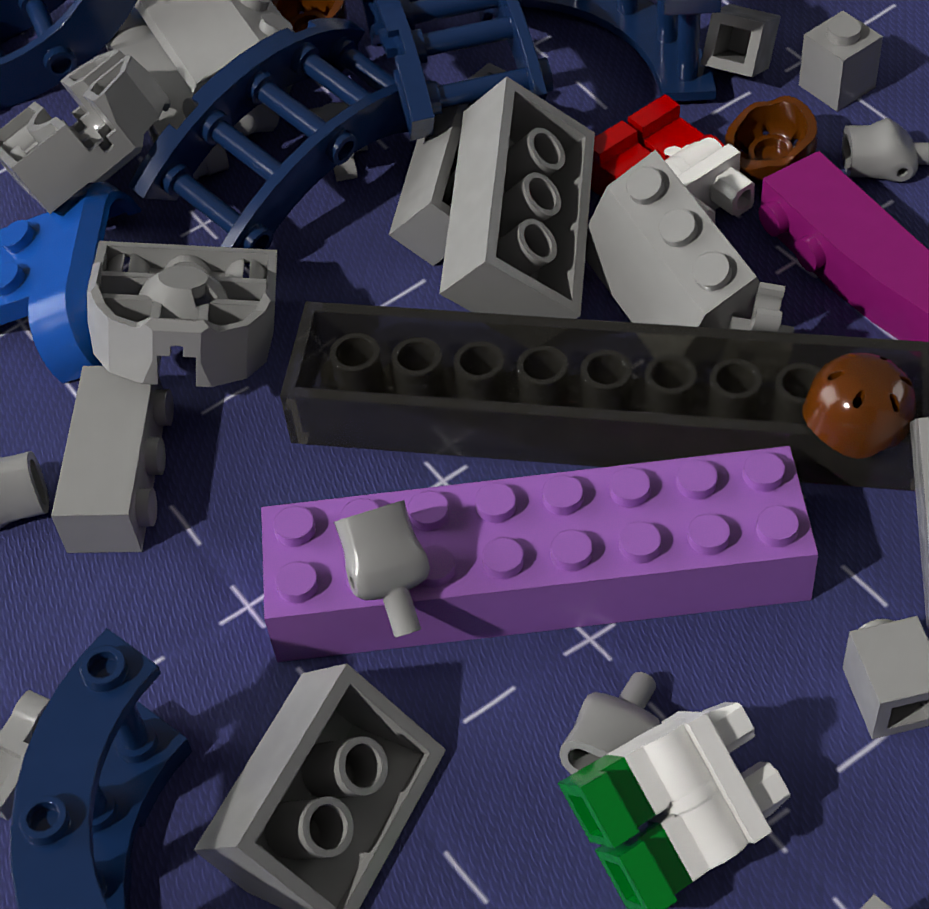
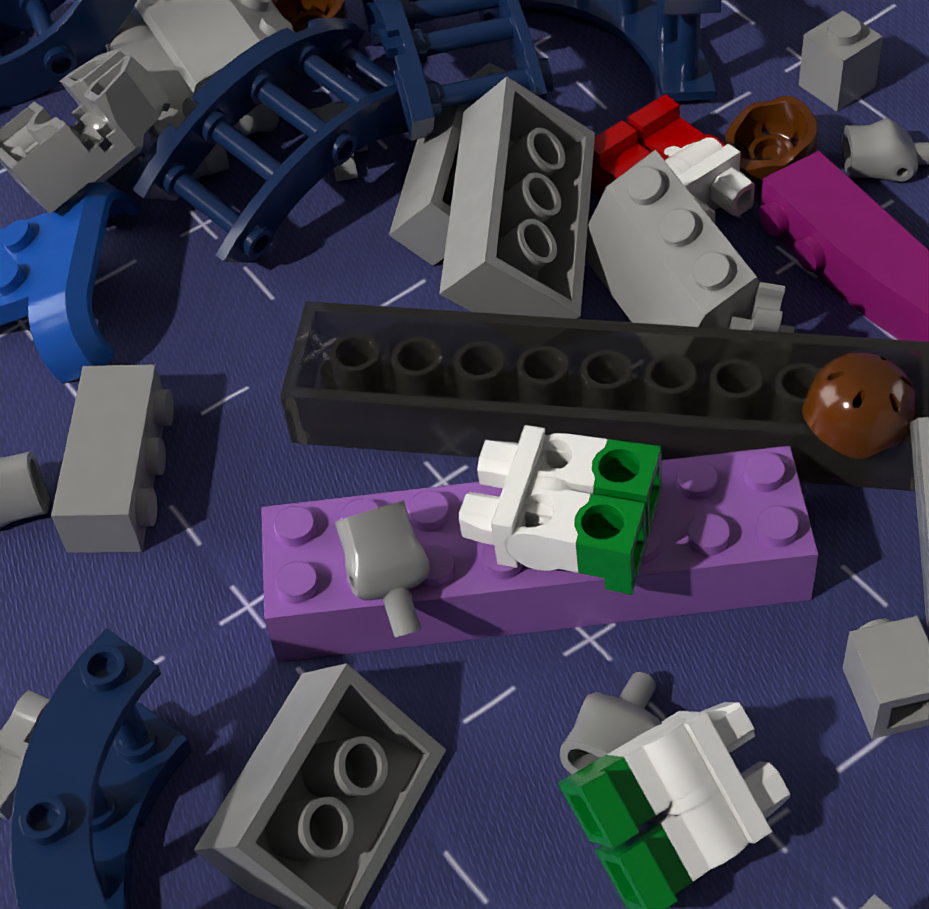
light grey connector [87,241,277,387] -> none
light grey brick [701,4,781,77] -> none
none -> hips [459,425,662,595]

